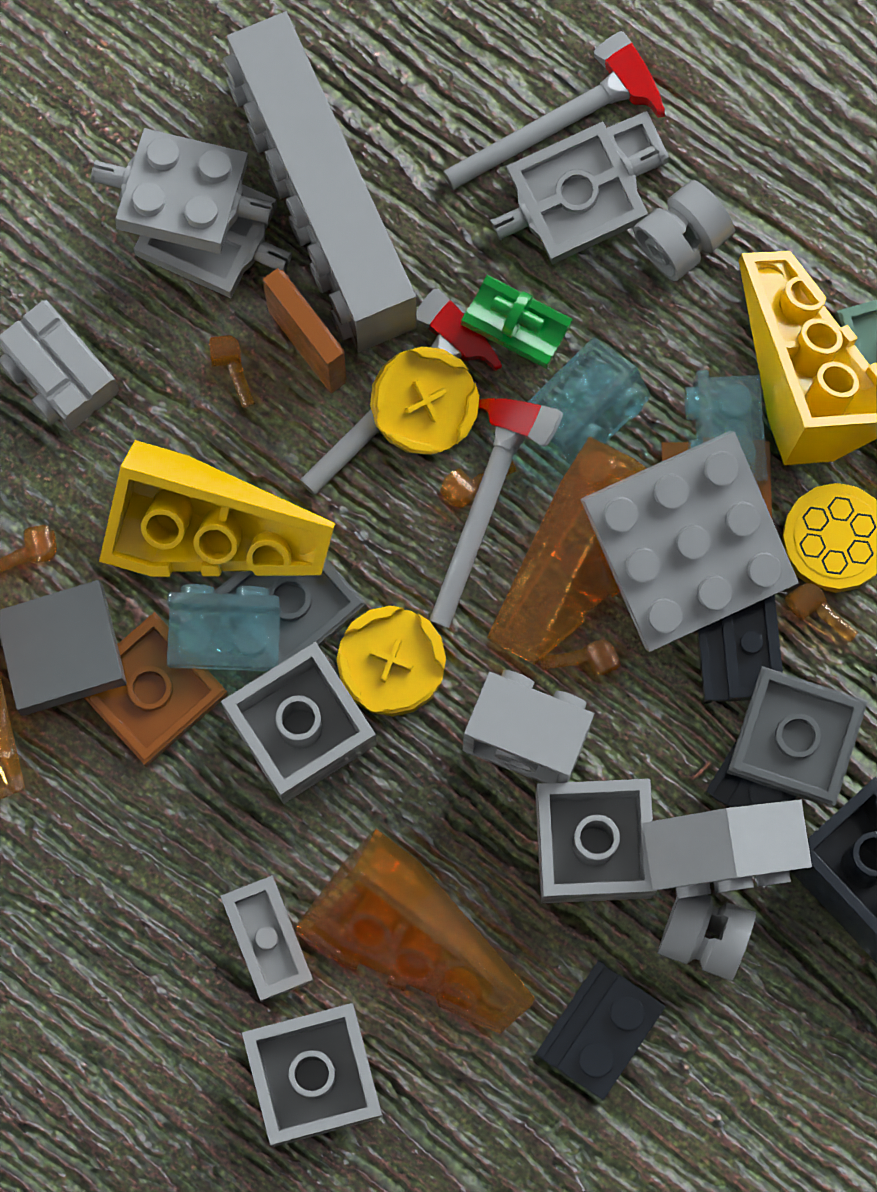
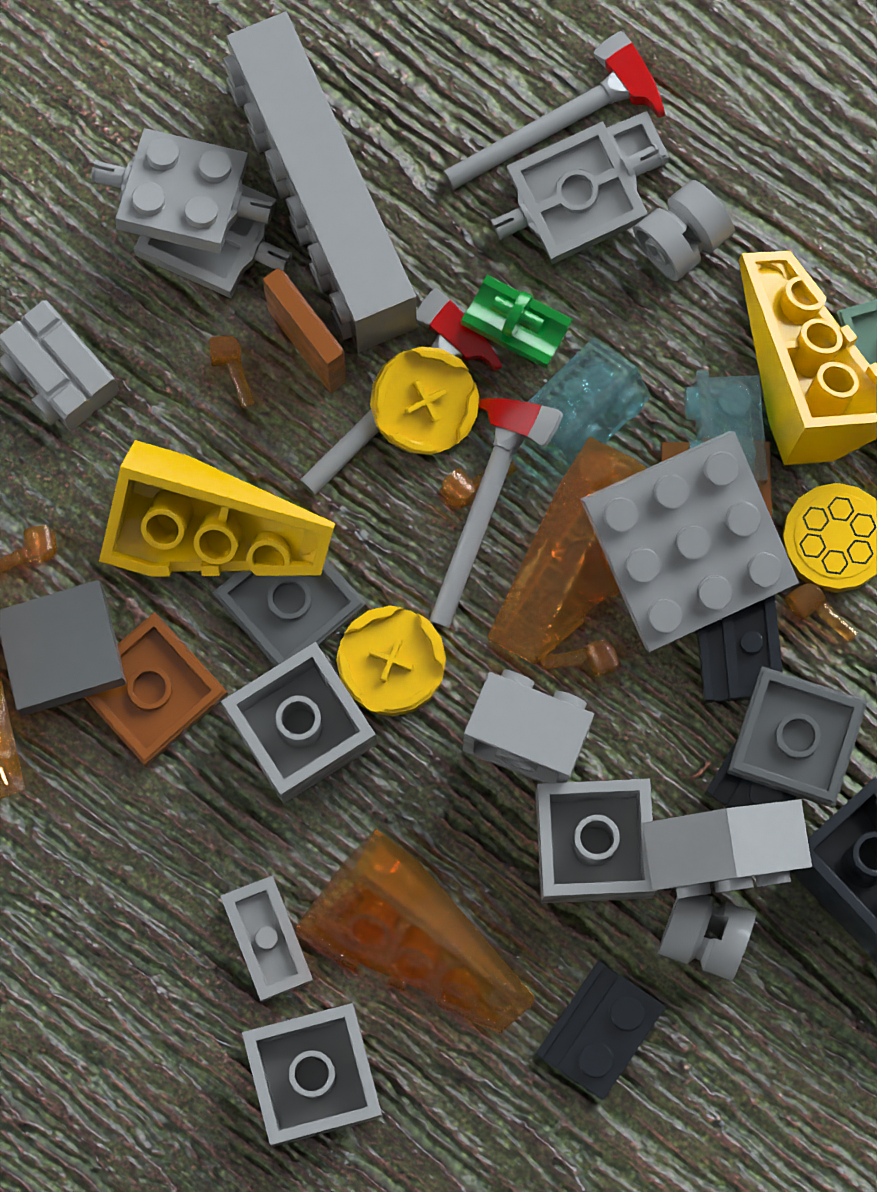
clear light blue bracket [167,584,281,671] -> none

